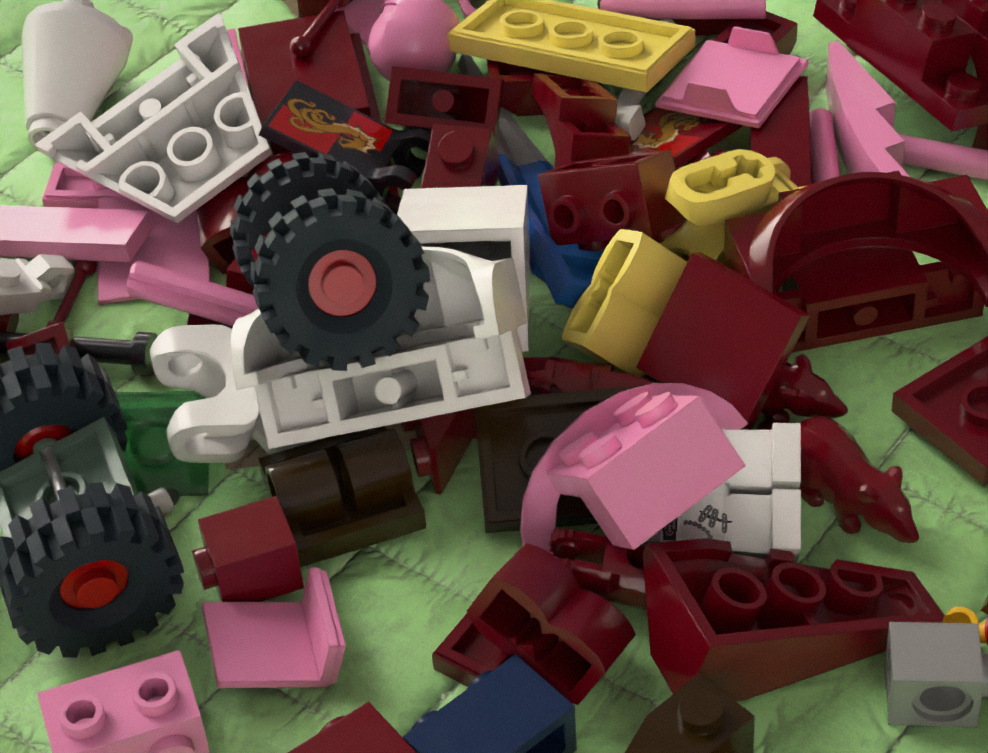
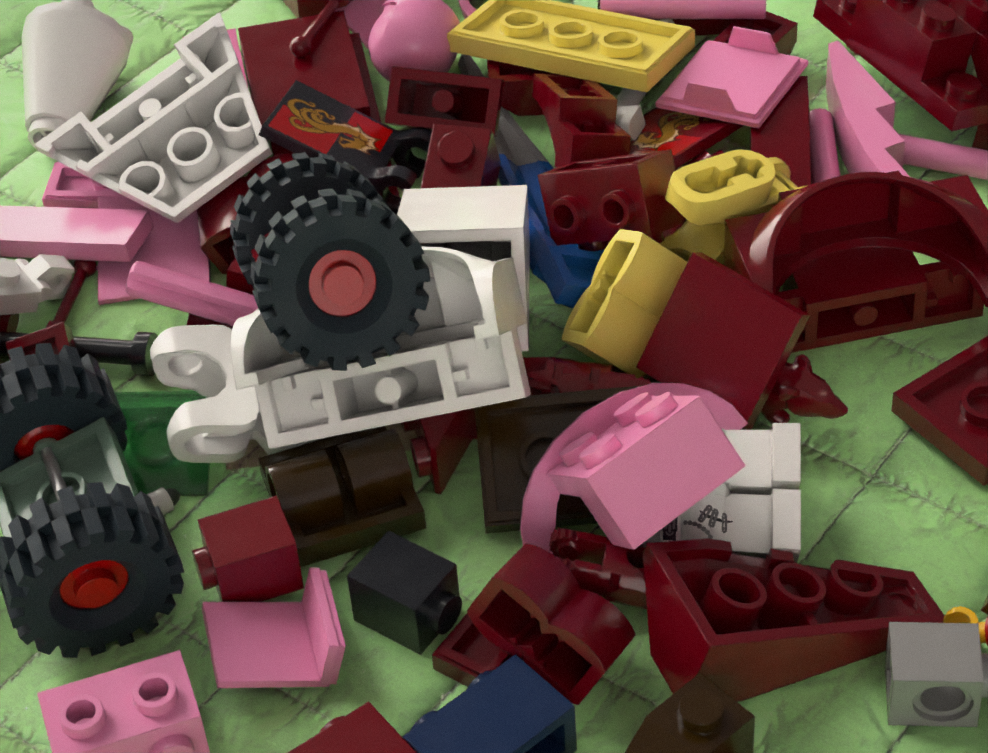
dark red animal [756,416,919,543] -> none
none -> black brick [347,531,462,655]

